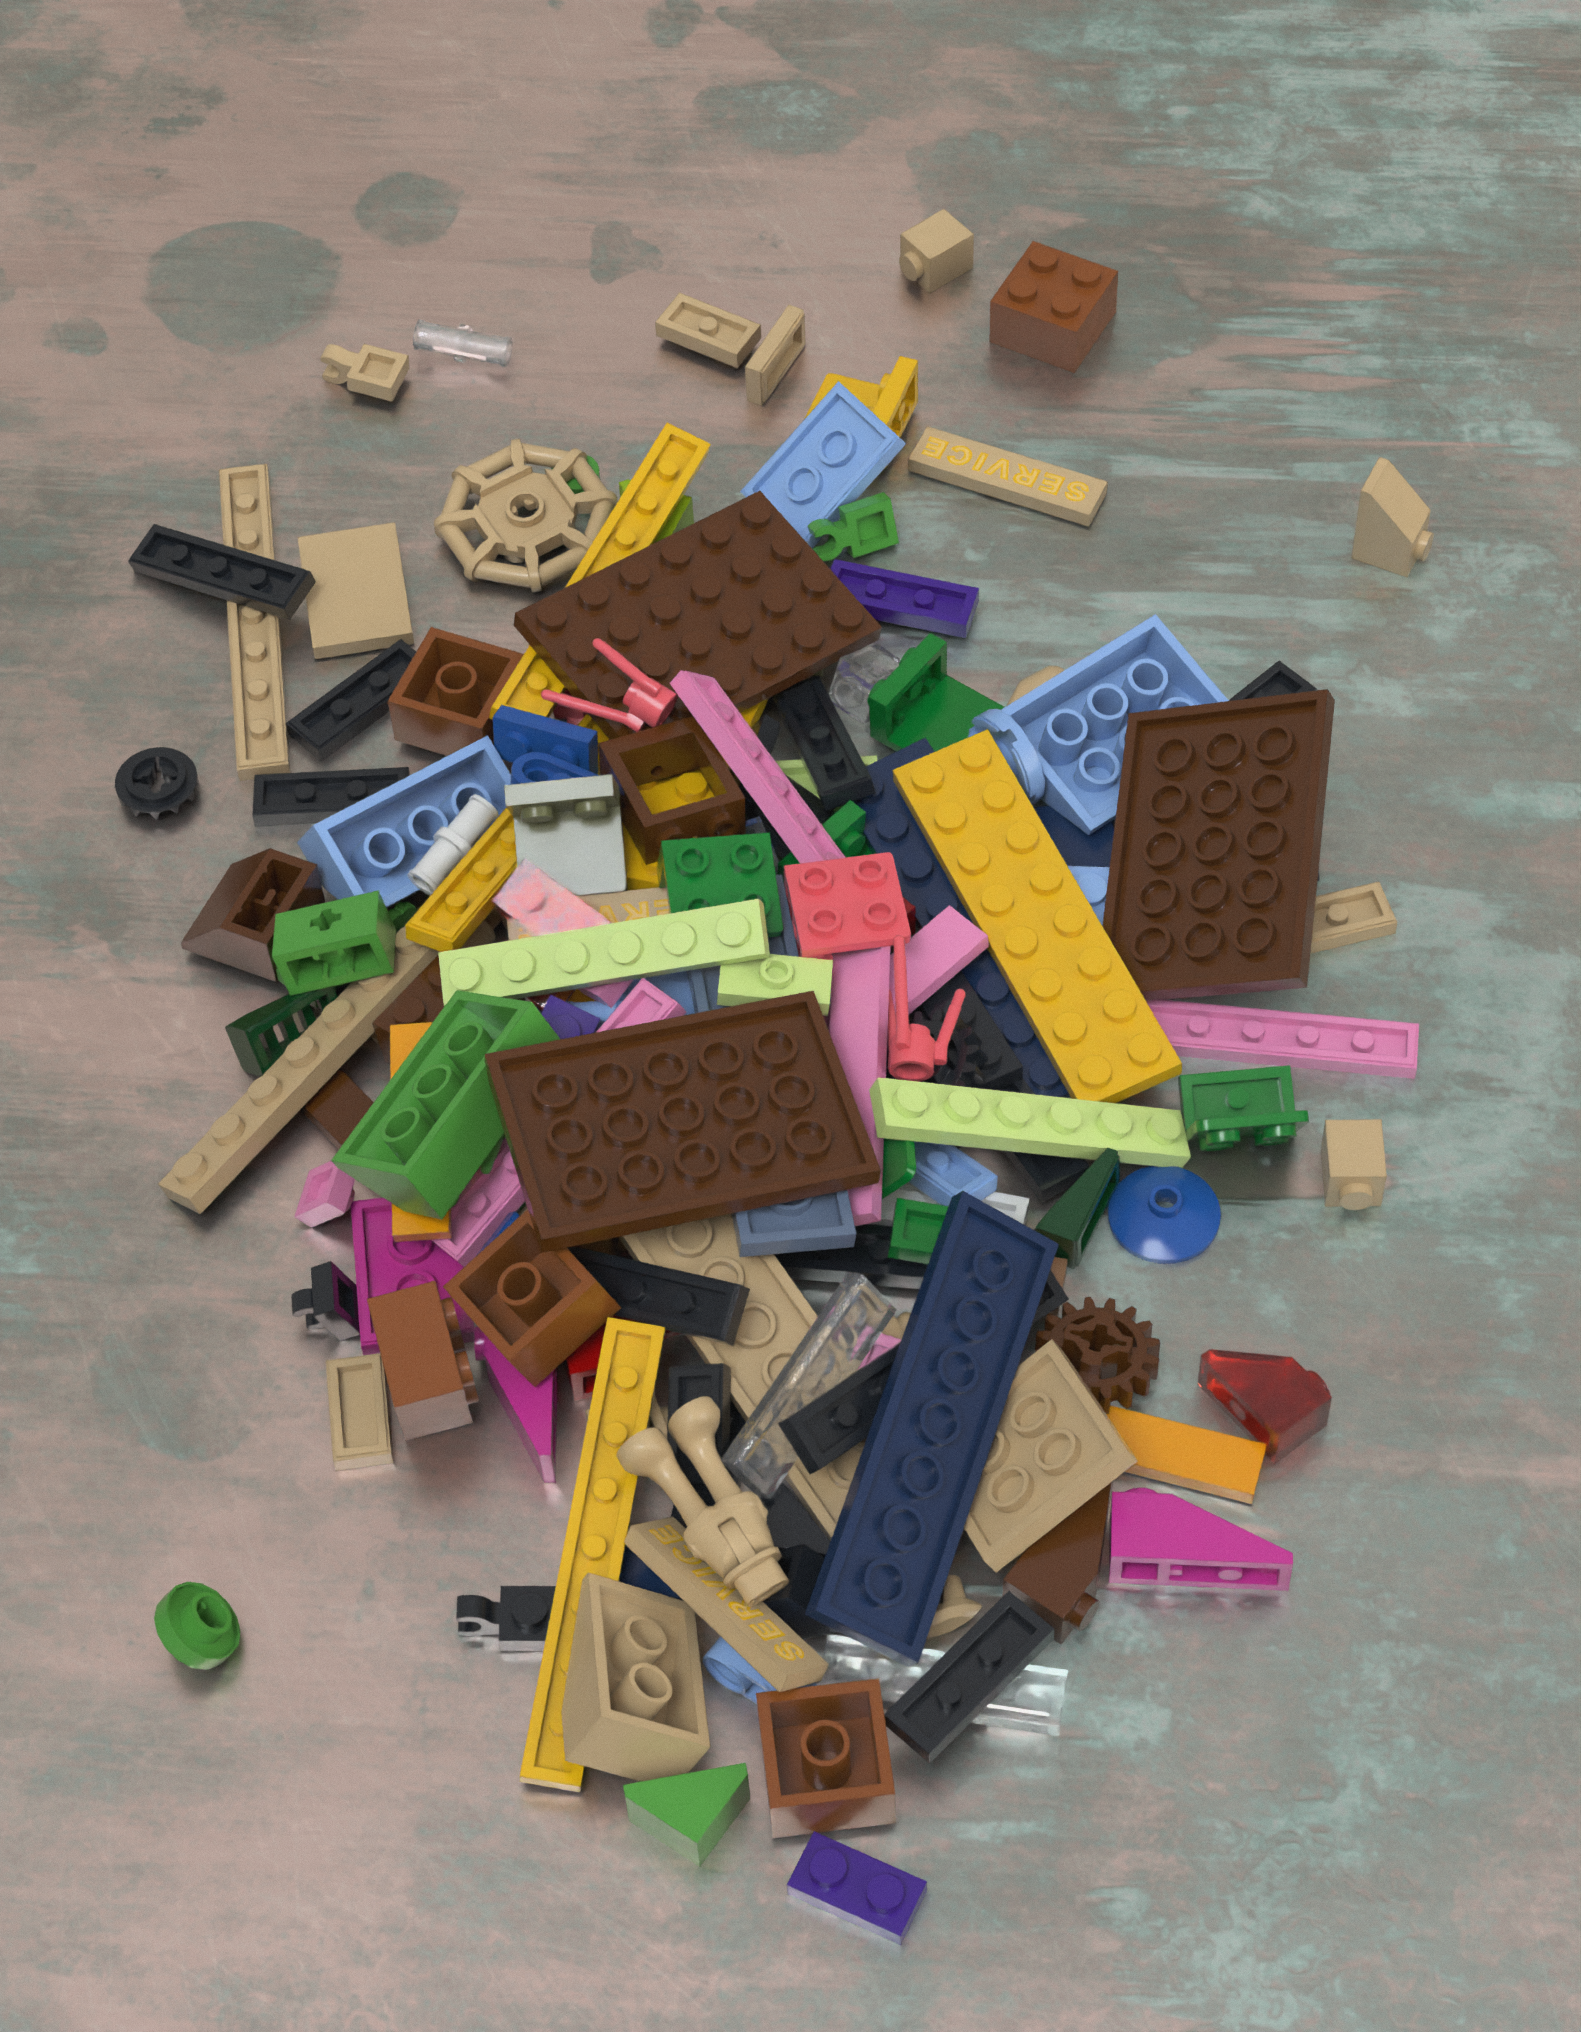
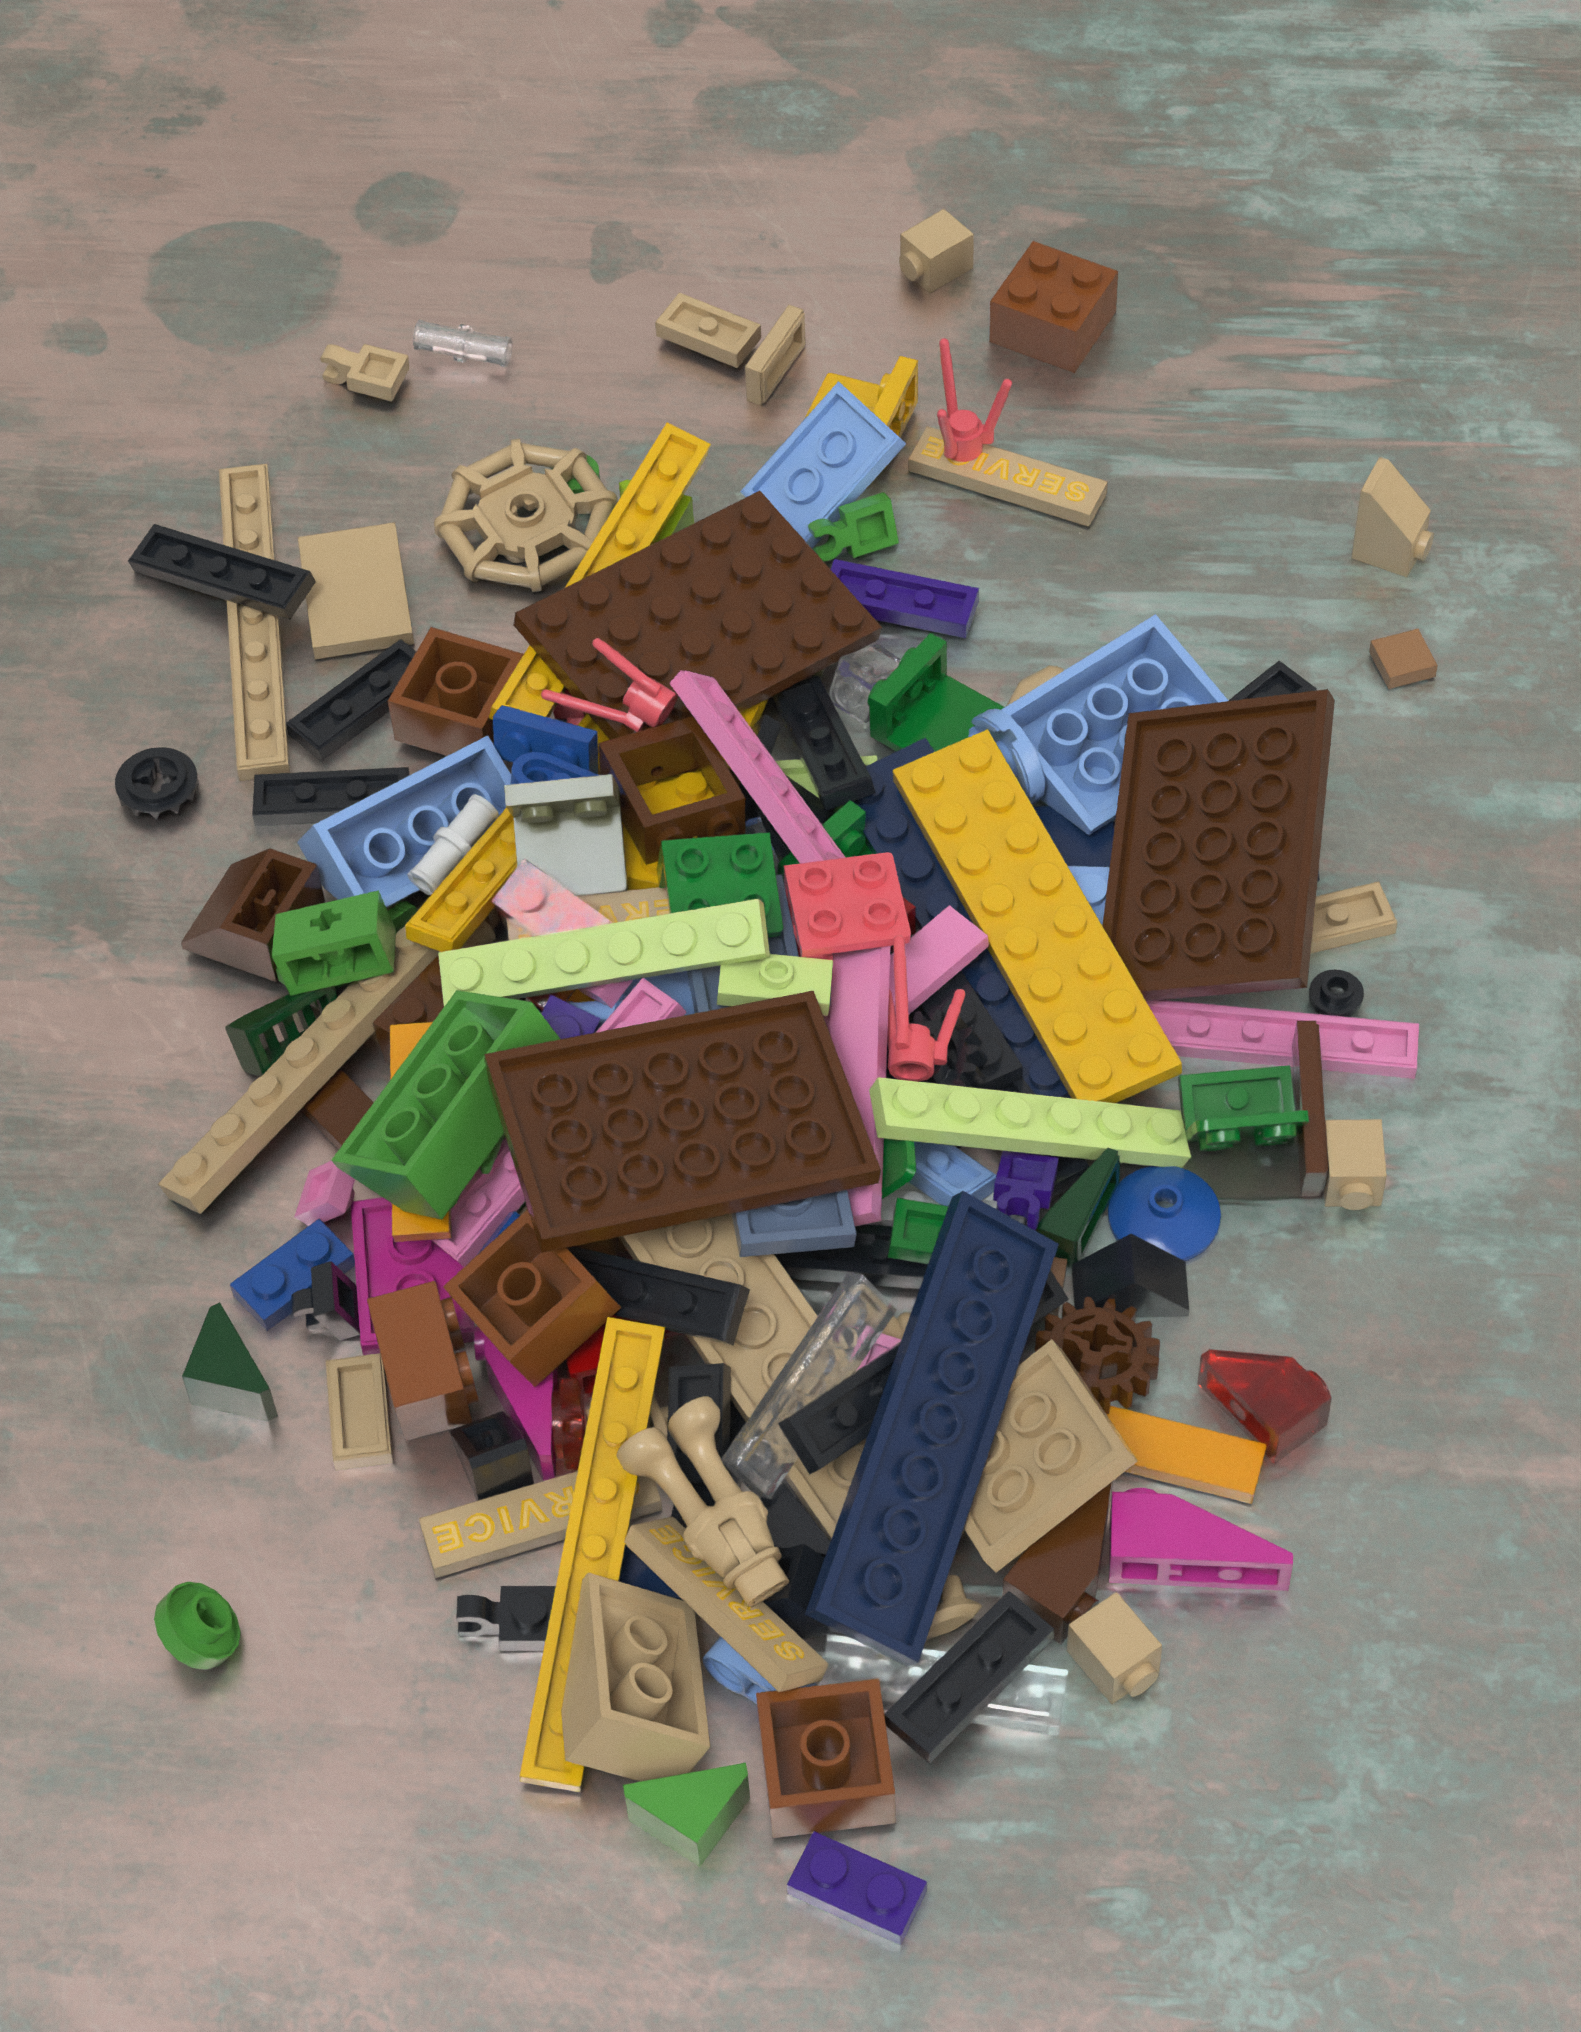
none -> dark green slope [182,1302,278,1422]
none -> blue plate [230,1219,355,1331]
none -> tan tile [418,1471,662,1578]
none -> black slope [449,1411,534,1501]
none -> clear red gear [551,1378,586,1472]
none -> coral plant [937,338,1012,462]
none -> dark purple plate [993,1151,1059,1230]
none -> tan brick [1067,1592,1162,1704]
none -> black slope [1072,1233,1189,1318]
none -> reddish brown tile [1292,1021,1328,1196]
none -> black plate [1309,969,1364,1017]
none -> medium nougat tile [1369,629,1438,689]

